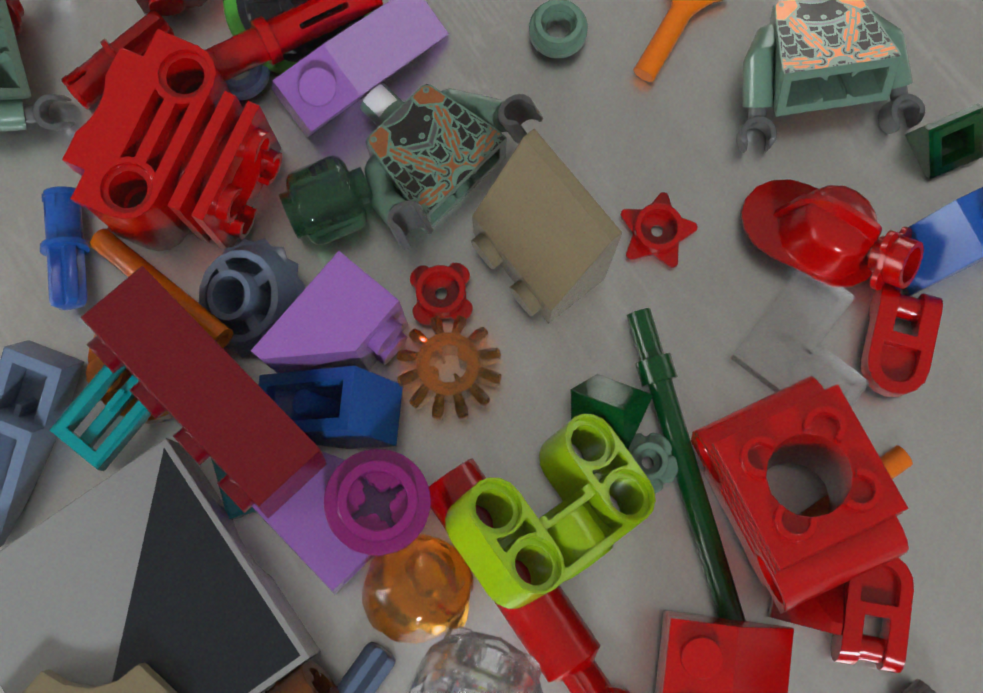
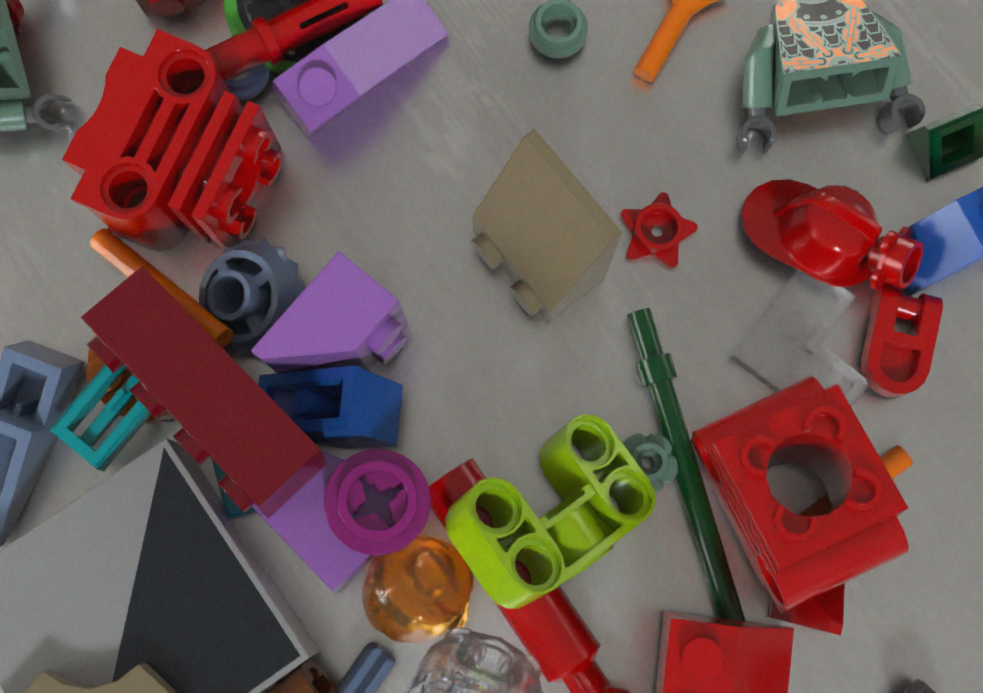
blue axle [39,186,91,310] -> none
red axle [61,11,174,110] -> none
clear green head [279,155,373,246] -> none
torso [360,83,543,250] -> none
clear orange gear [397,316,501,421] -> none
red plate [410,263,473,325] -> none
dark green slope [570,374,653,450] -> none
red plate [831,558,914,673] -> none

